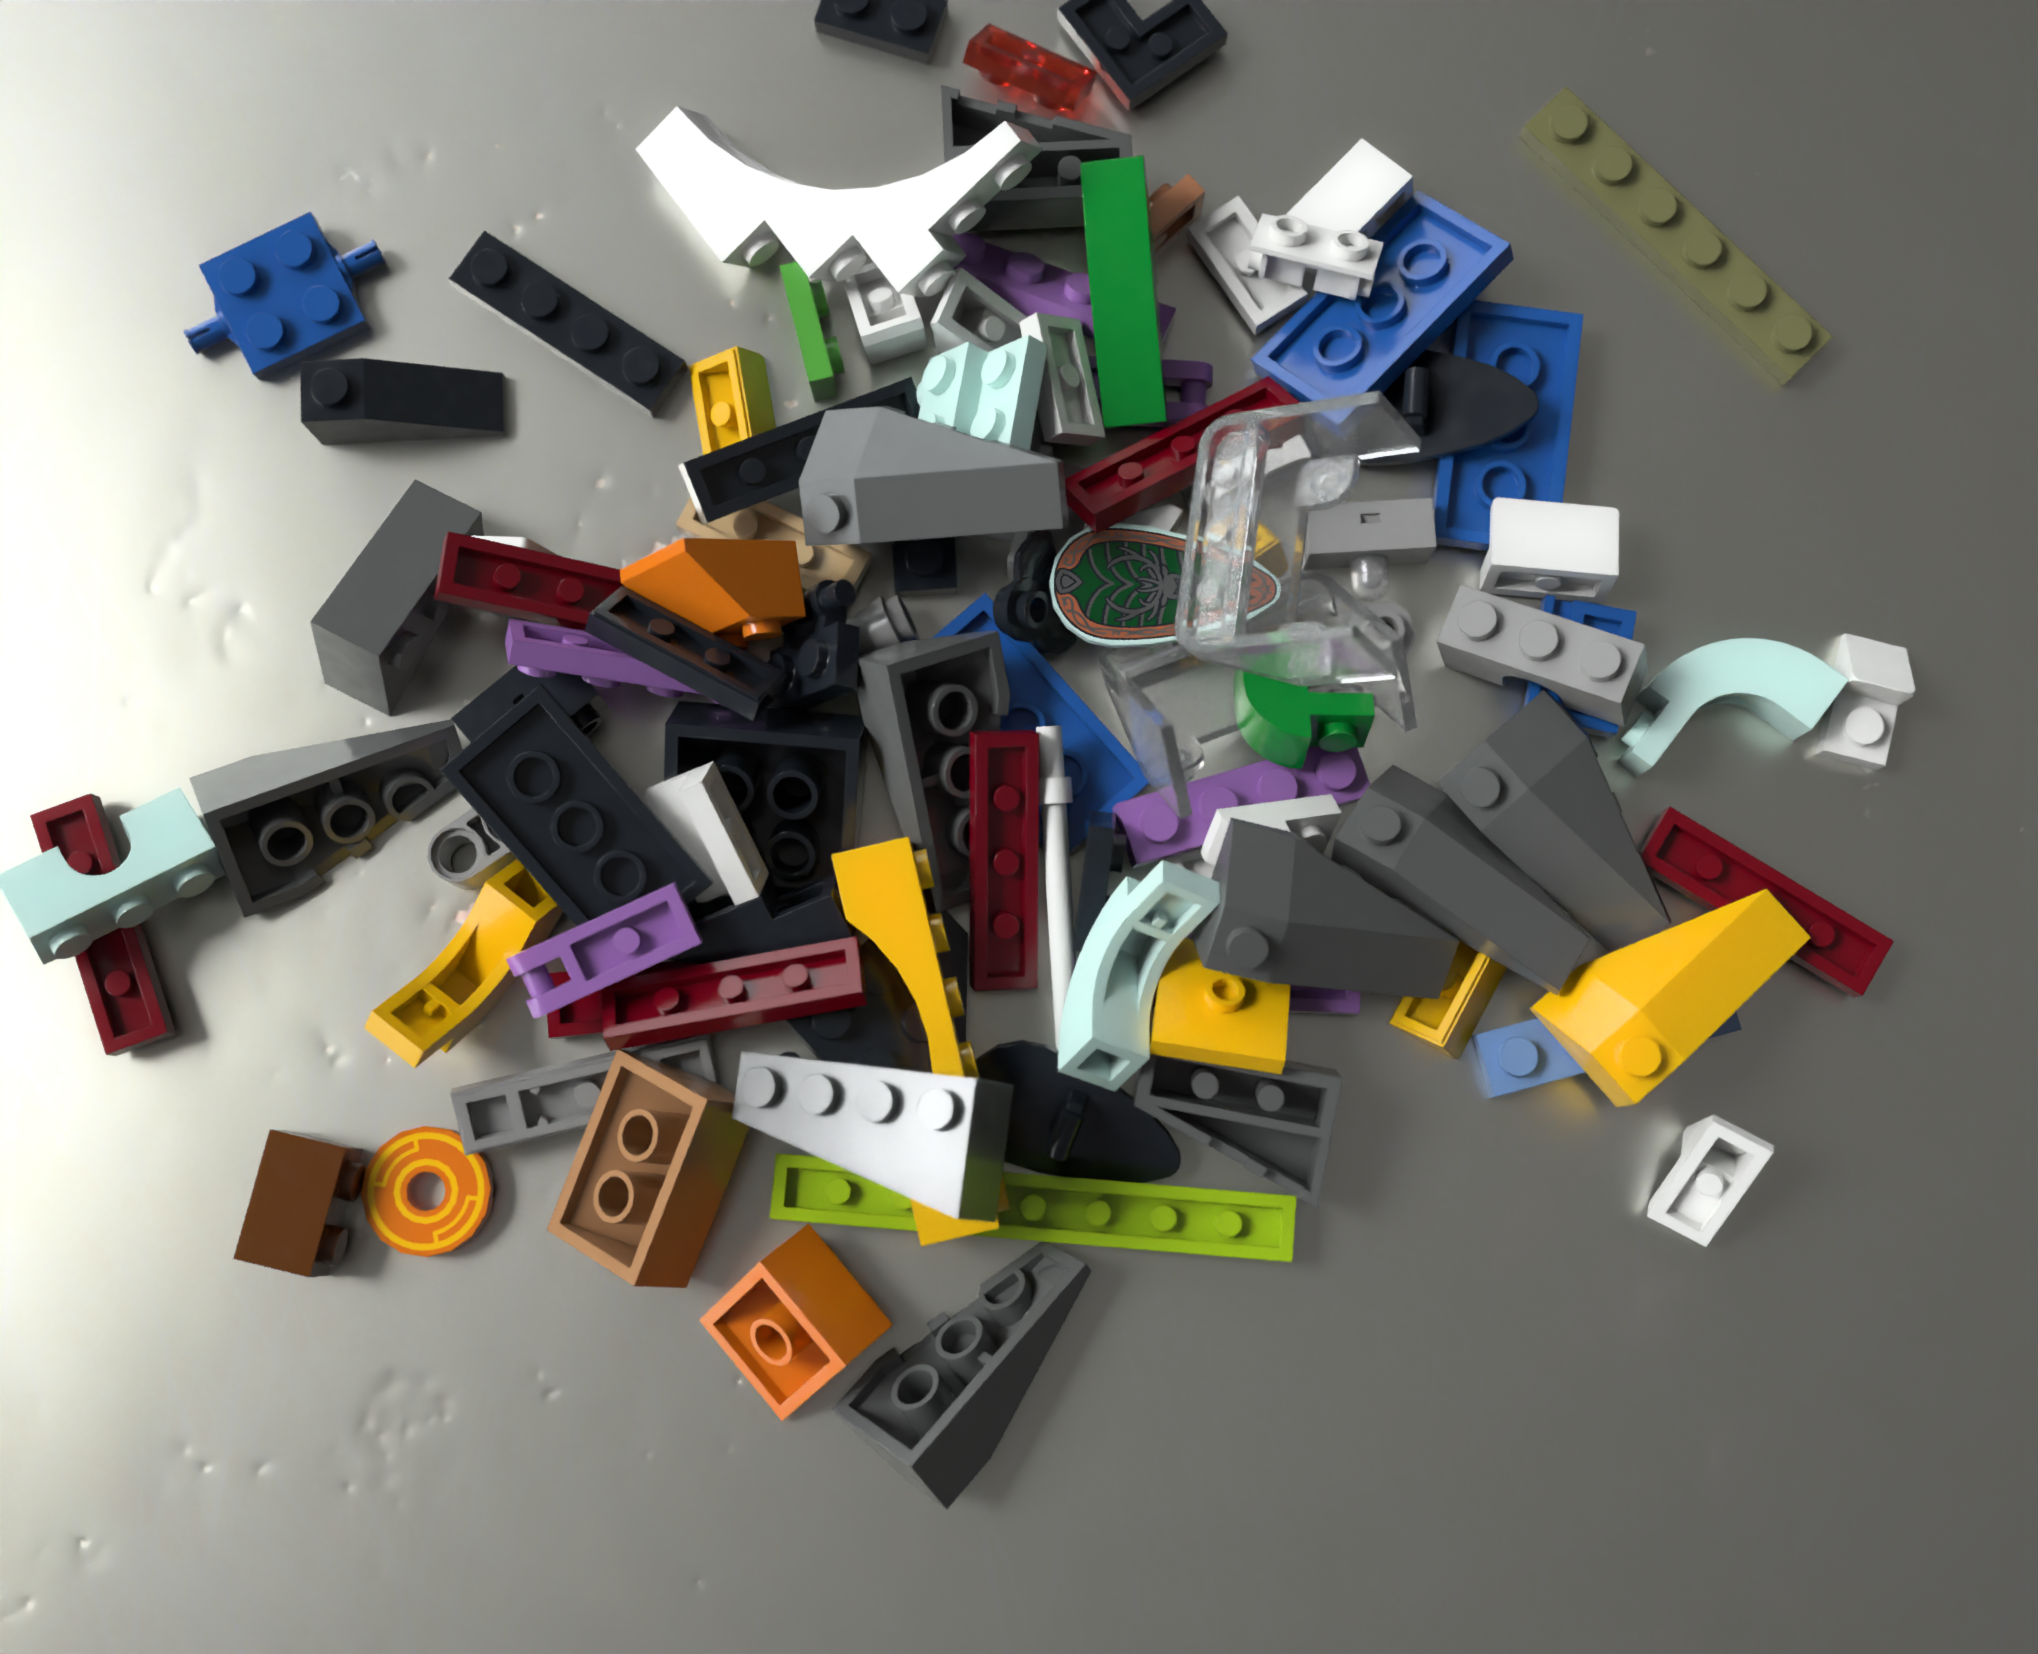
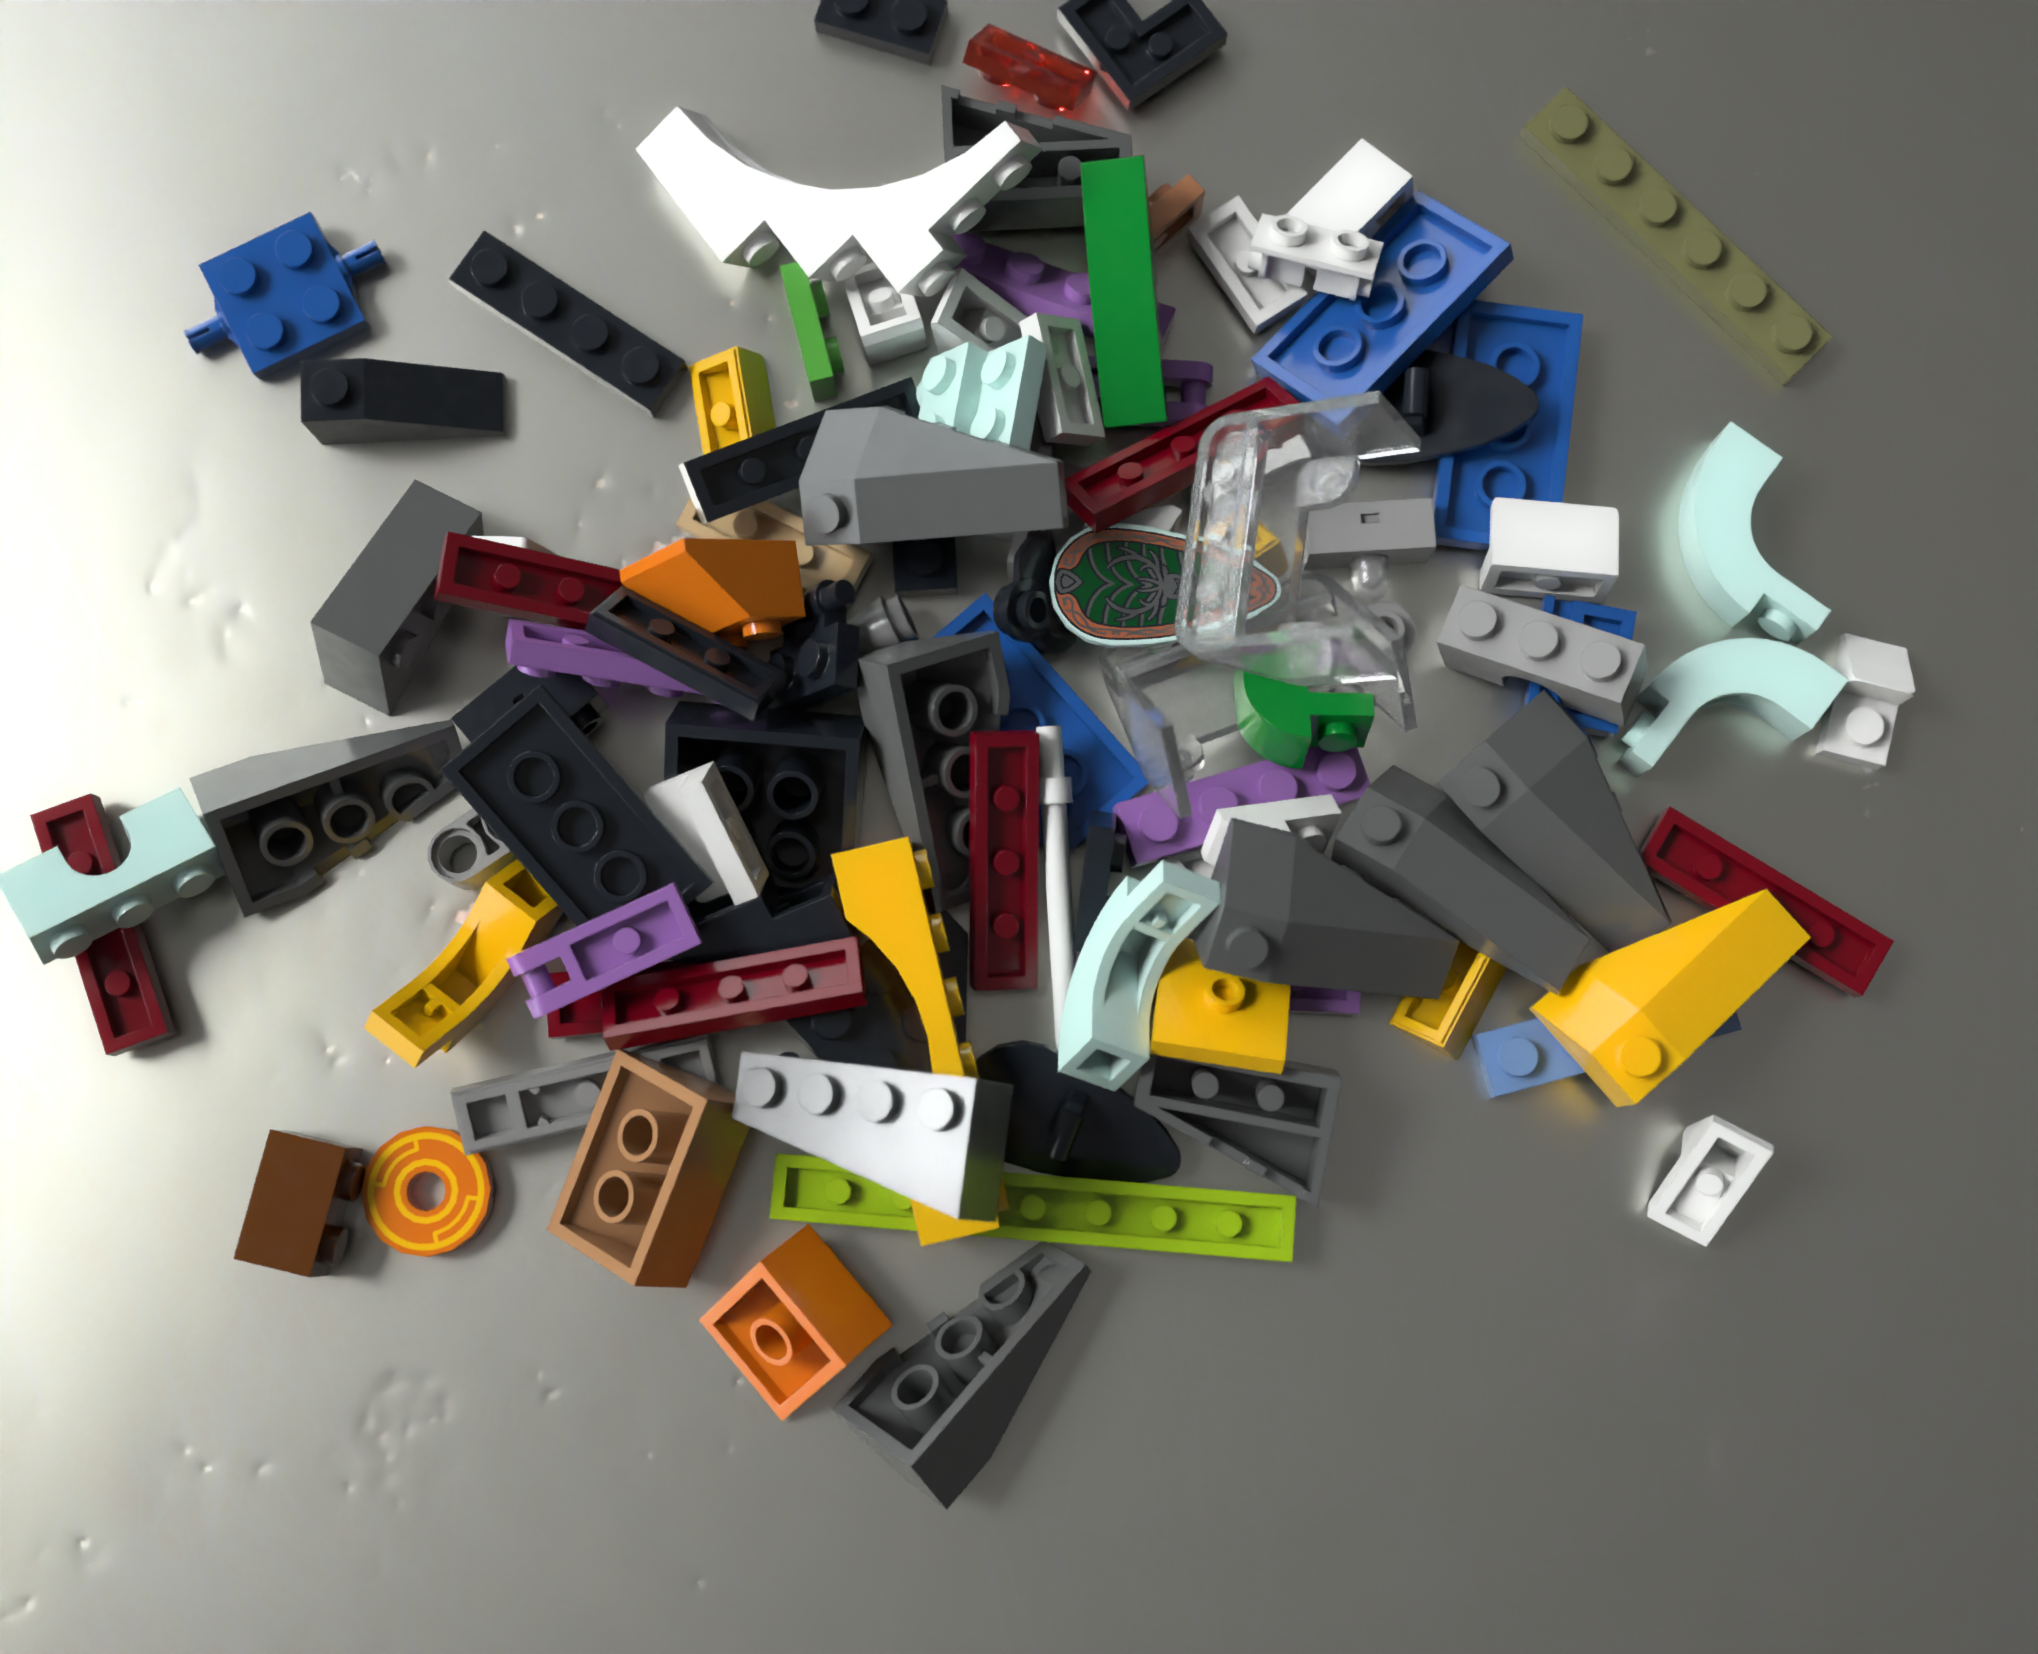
none -> light aqua arch [1678,421,1831,645]

